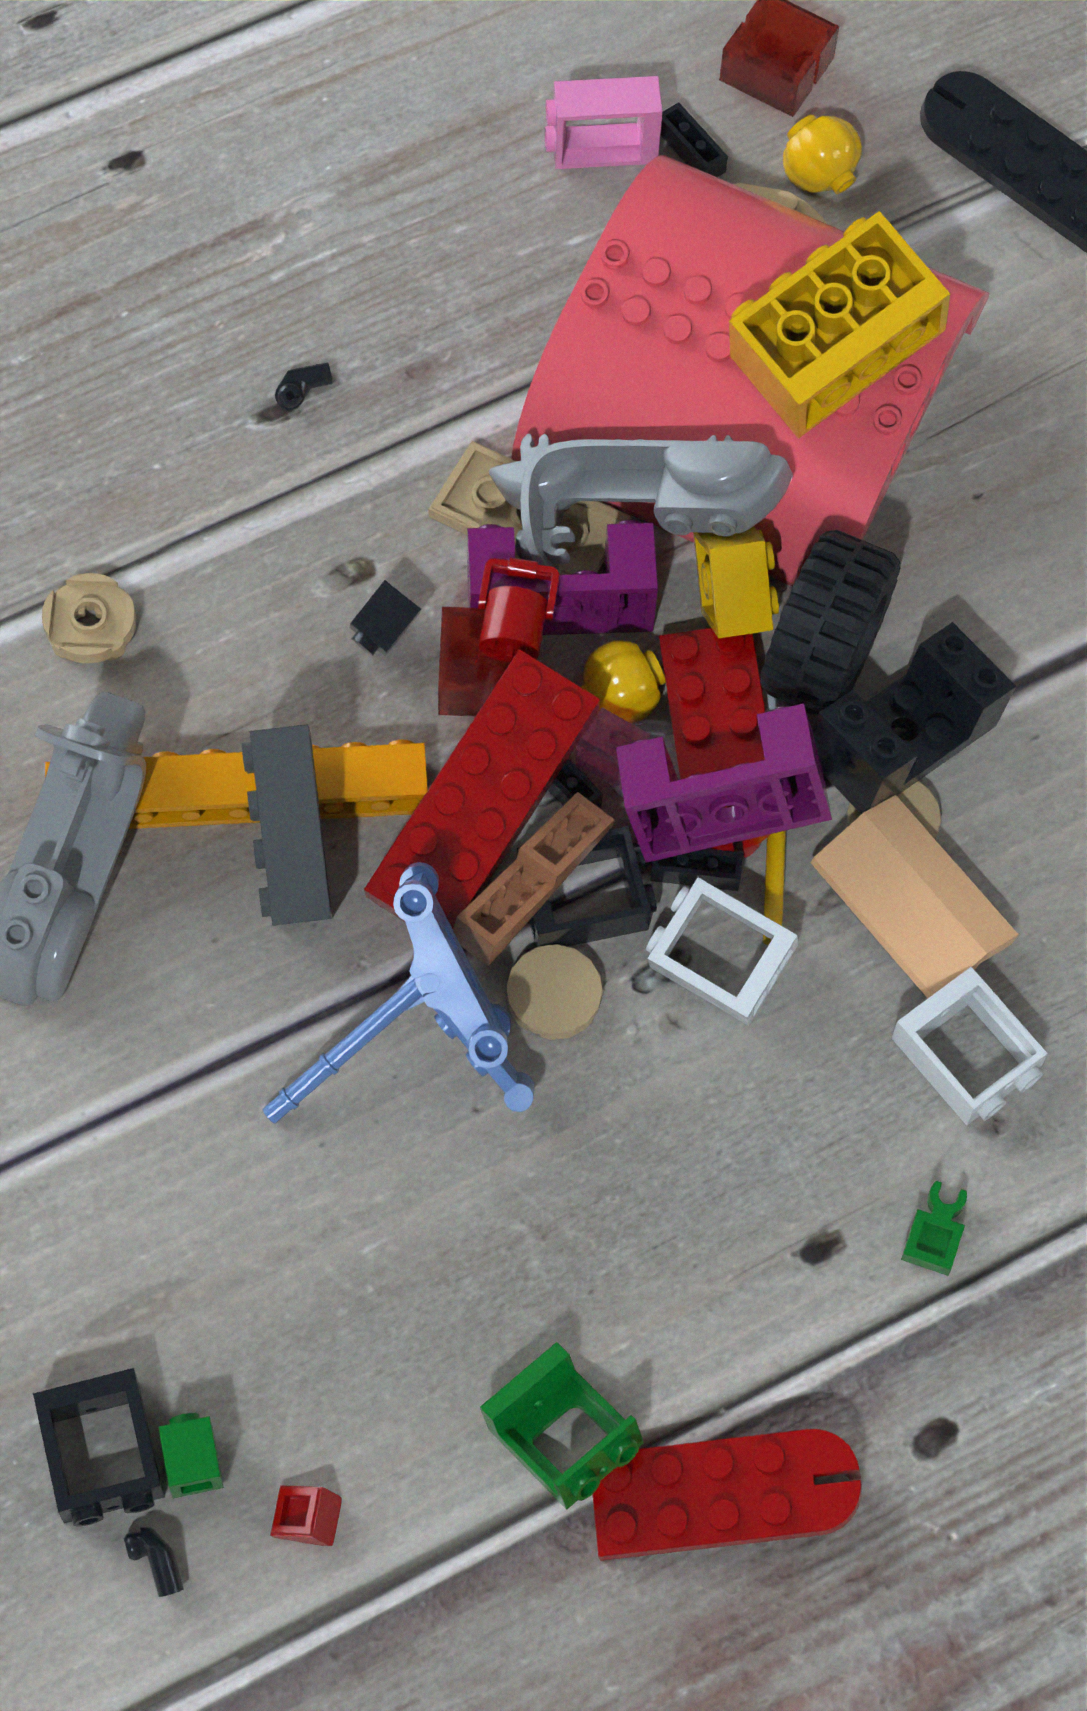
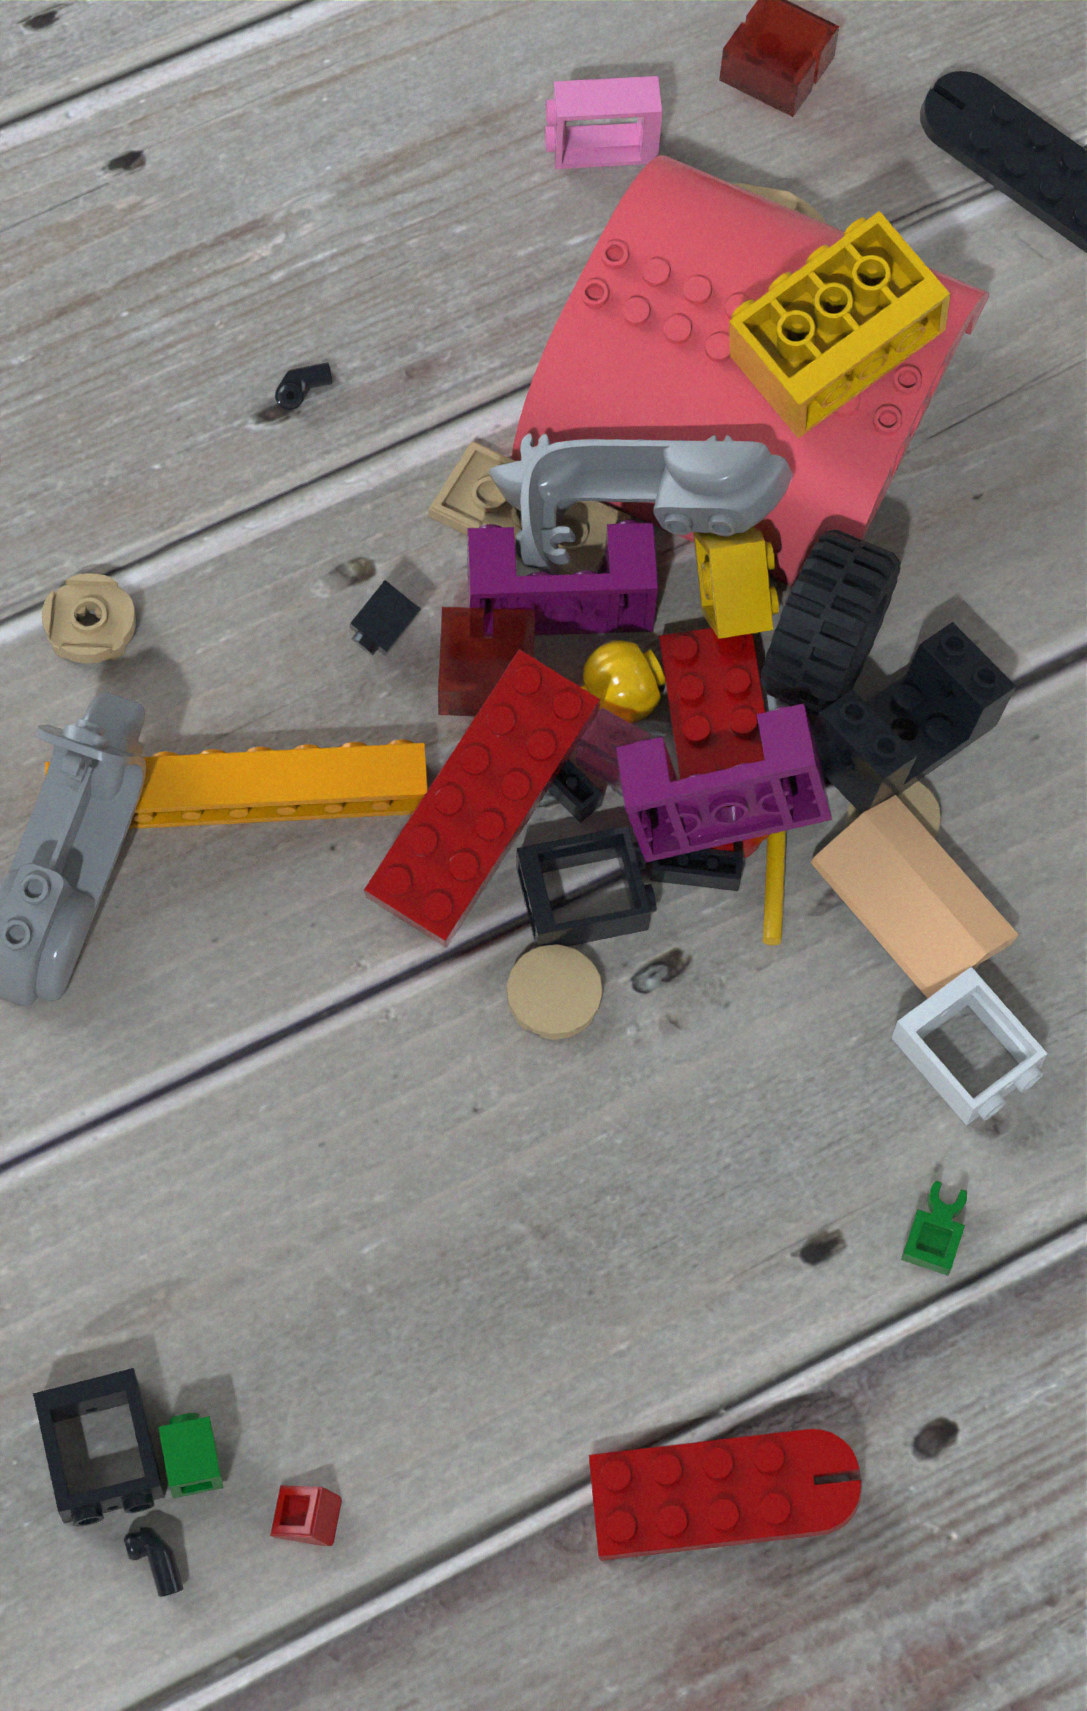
dark grey brick [242,724,332,926] -> none
medium blue piece [263,862,534,1123] -> none
nougat slope [453,792,615,967] -> none
red piece [478,558,559,663] -> none
green window [480,1342,644,1510] -> none
white window [646,877,798,1026] -> none
black piece [660,102,728,177] -> none
yellow plant [783,114,862,195] -> none

